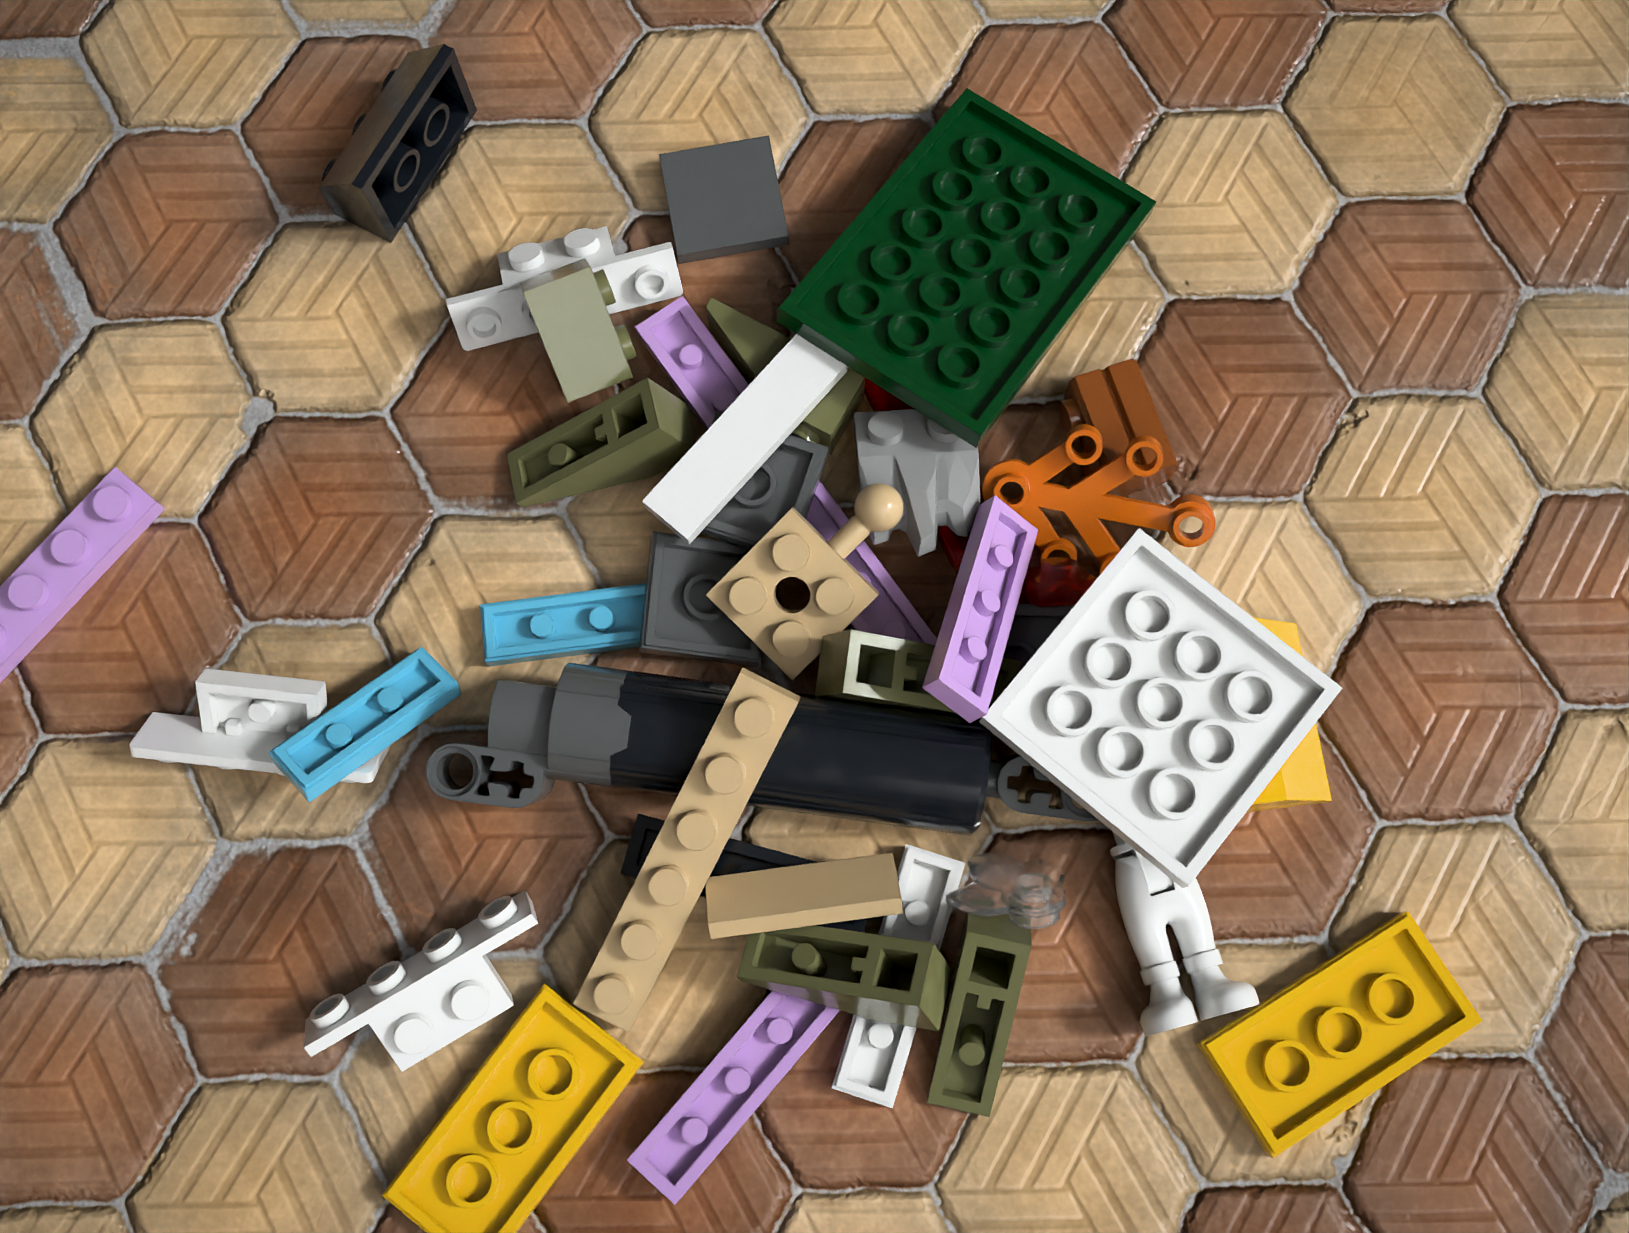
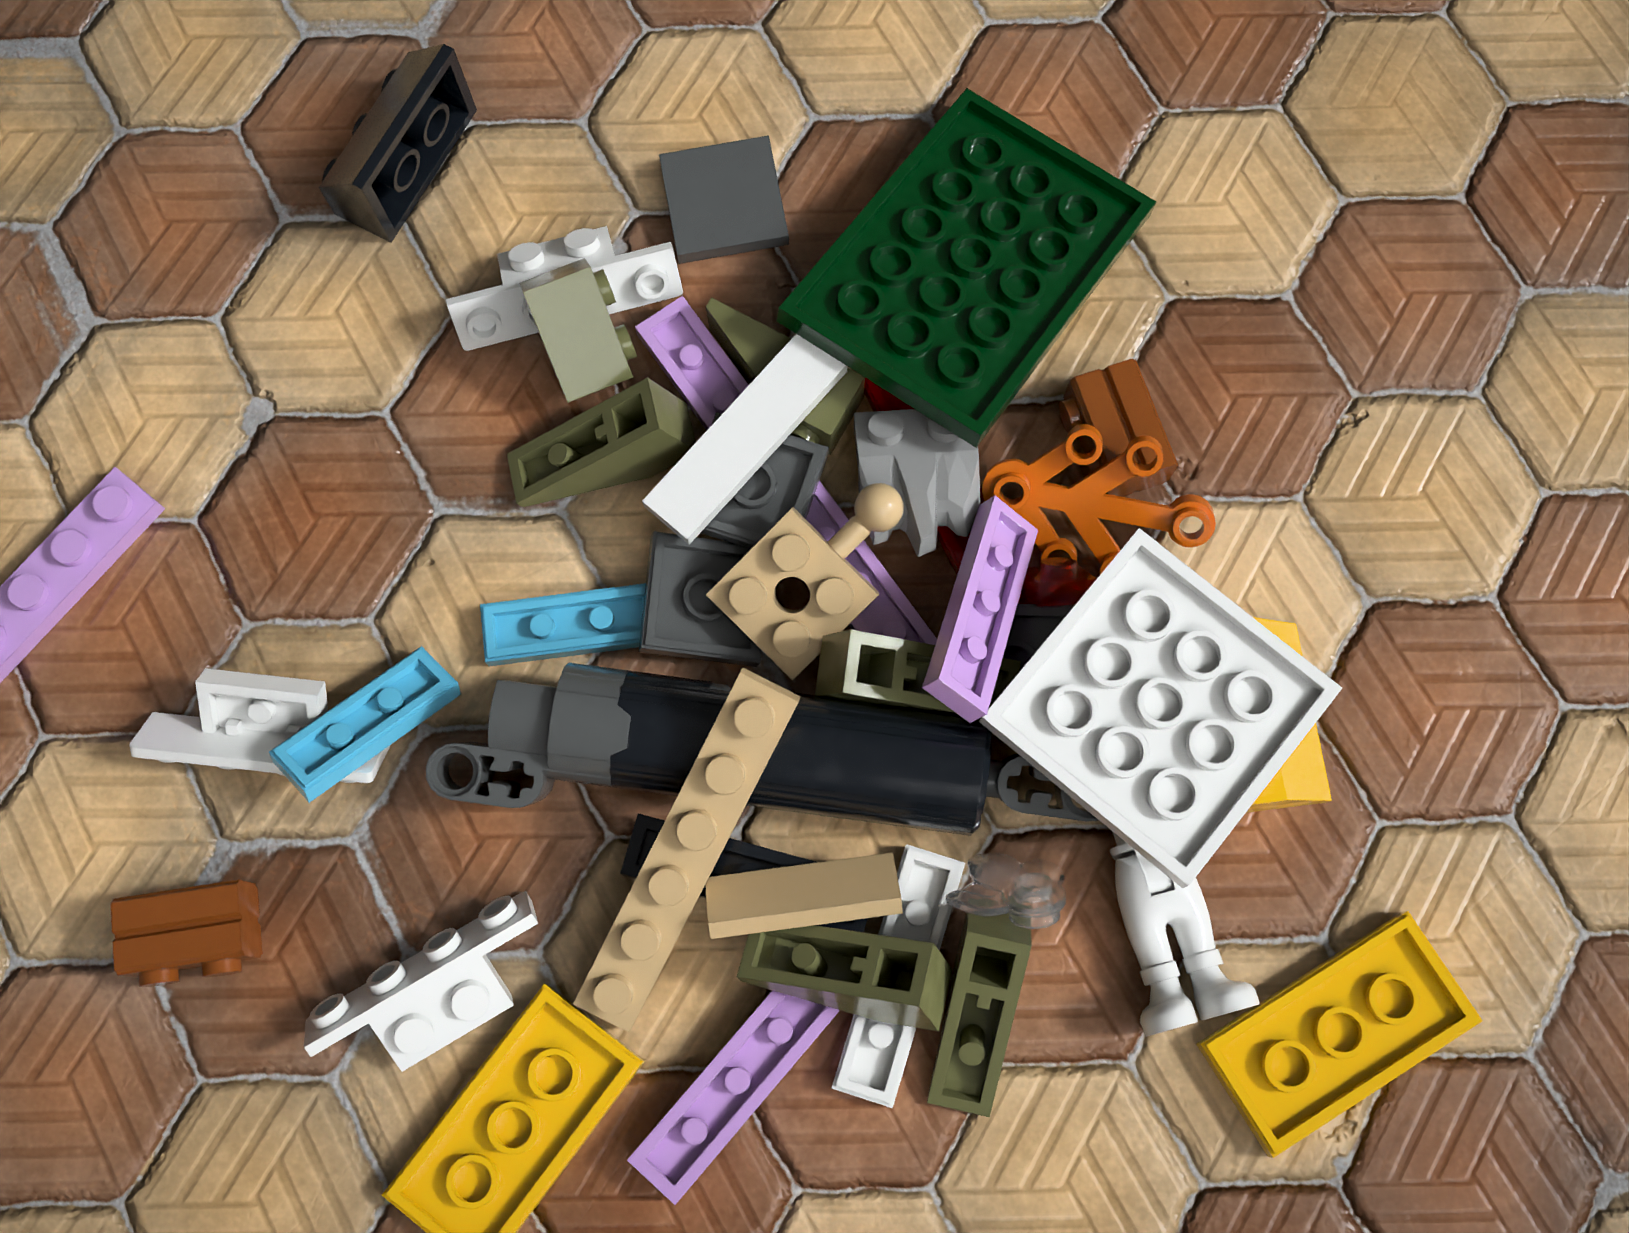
none -> dark orange brick [110,879,263,987]

